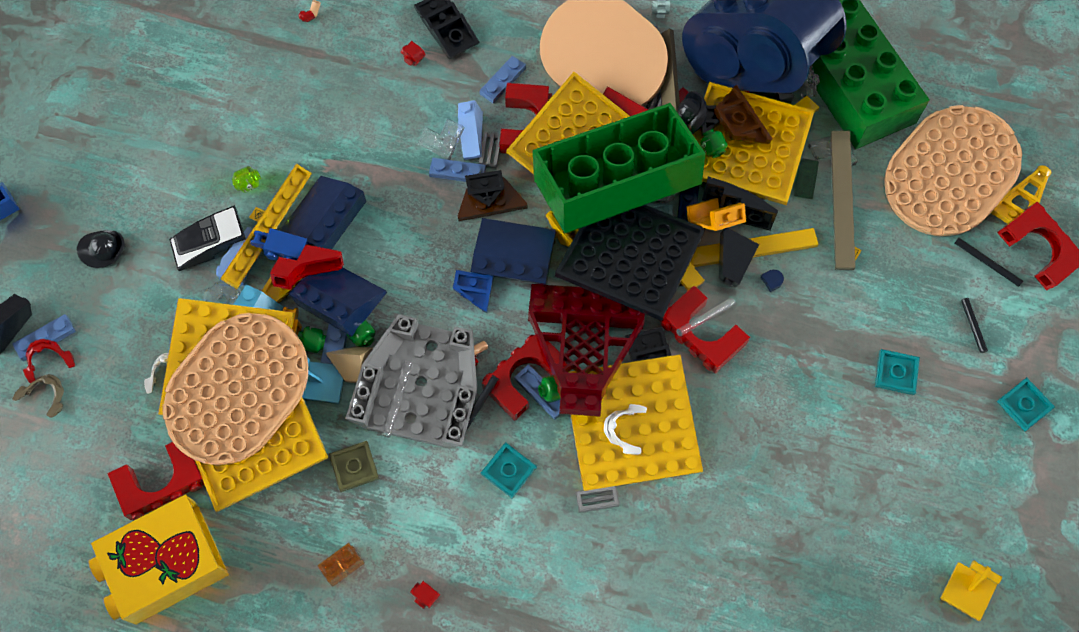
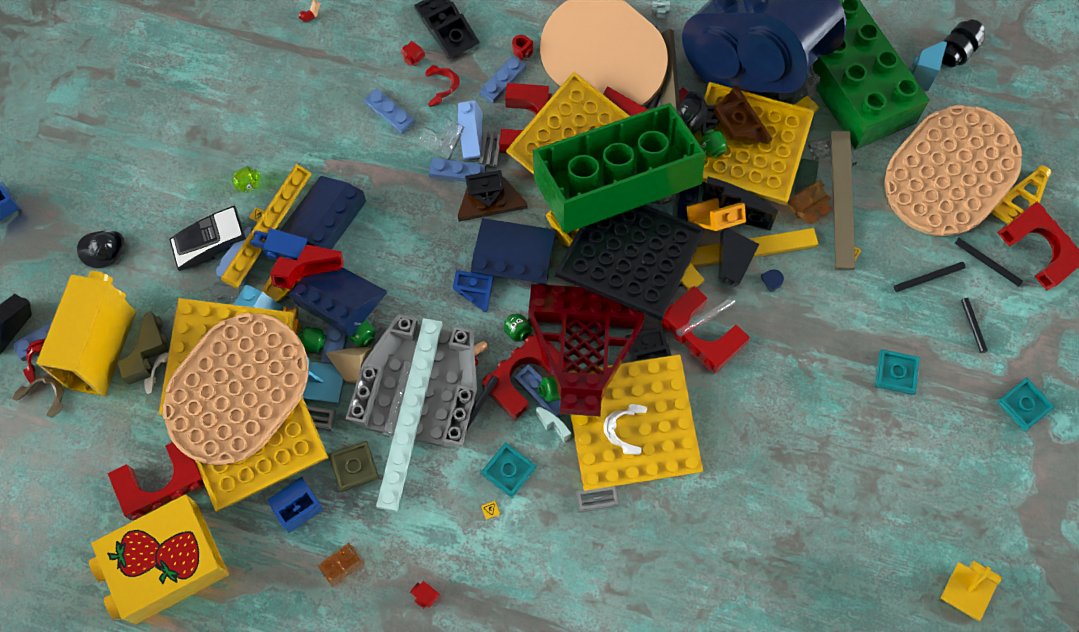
none -> yellow brick [36,271,136,397]
none -> olive arch [117,311,169,385]
none -> blue slope [267,476,324,533]
none -> light grey tile [307,406,336,431]
none -> medium blue plate [364,88,415,134]
none -> light aqua plate [376,318,443,512]
none -> red helmet [425,65,460,107]
none -> yellow sticker [481,501,500,520]
none -> green head [504,314,532,342]
none -> red plate [512,35,534,60]
none -> light aqua slope [536,407,571,443]
none -> clear orange hips [788,180,832,225]
none -> black bar [894,262,965,292]
none -> medium azure slope [909,41,947,91]
none -> black piece [942,19,985,67]

